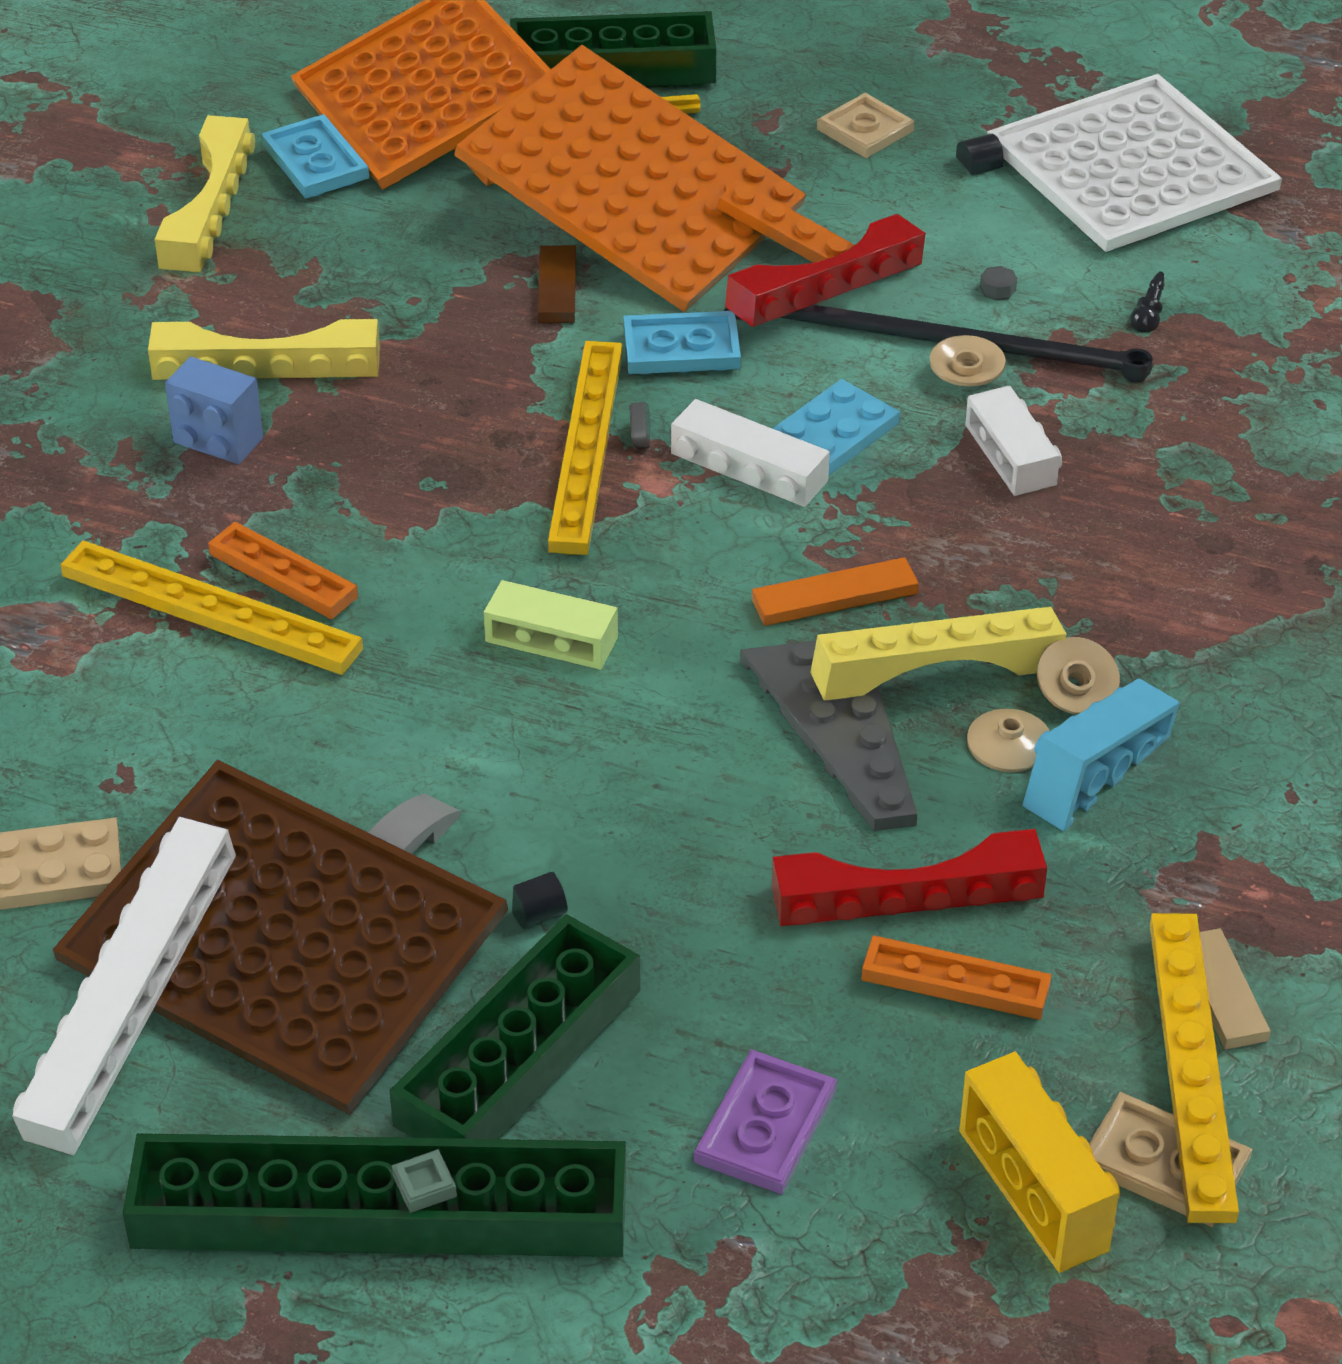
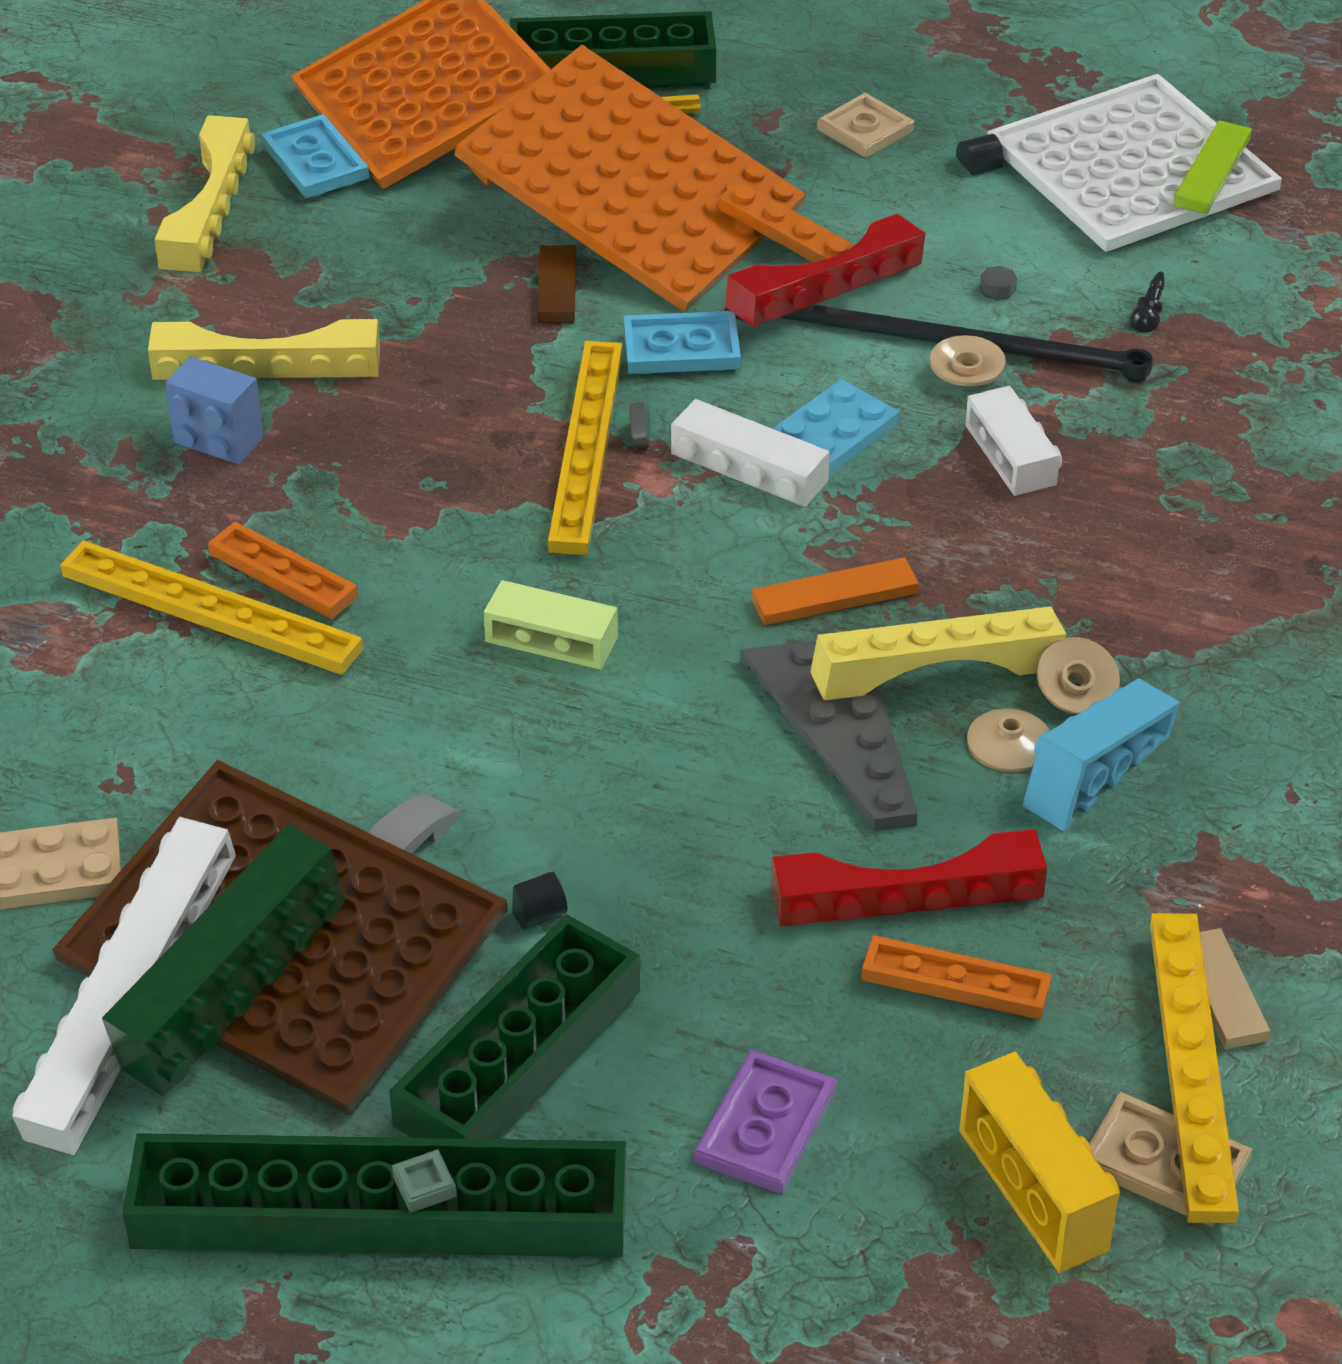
none -> dark green brick [102,824,345,1096]
none -> lime tile [1173,120,1252,214]

